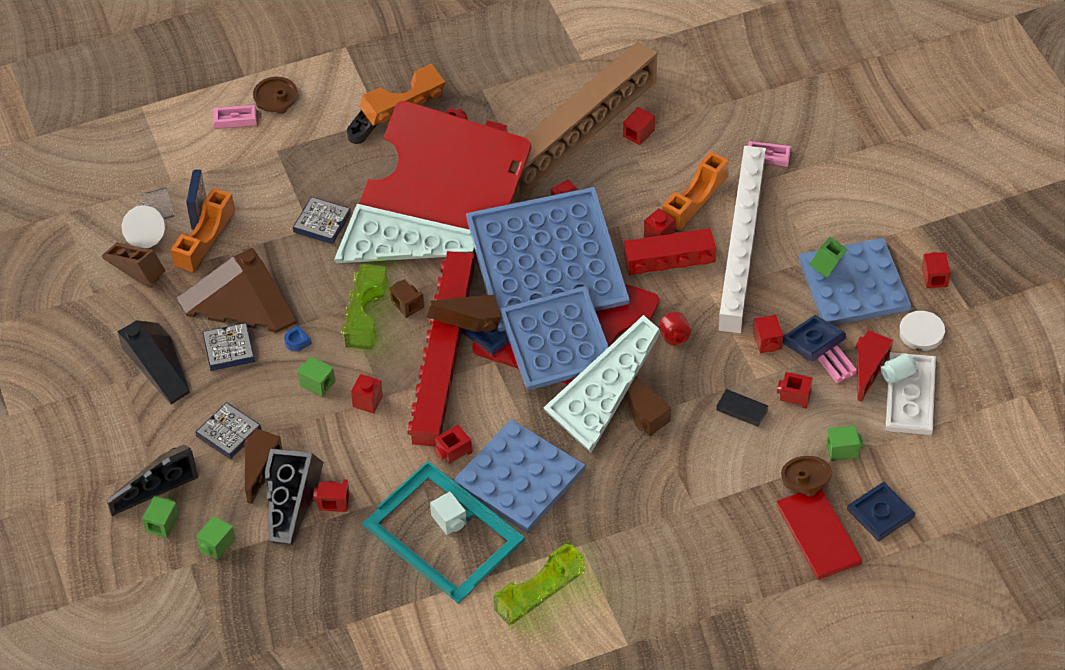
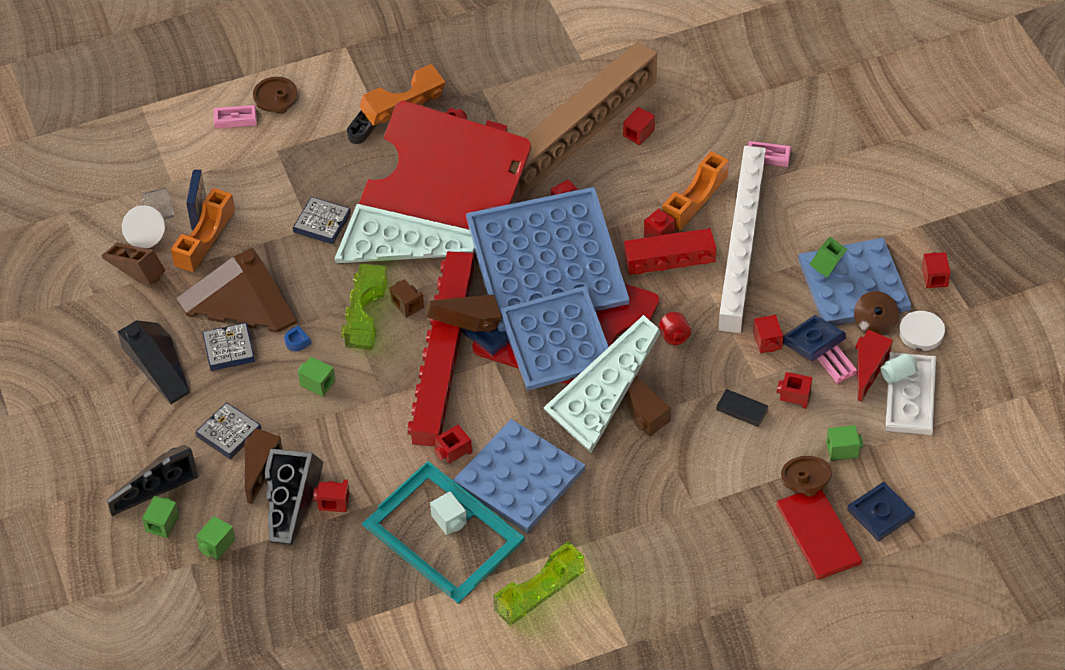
red brick [351,374,383,414] -> none
none -> reddish brown dish [854,291,899,335]

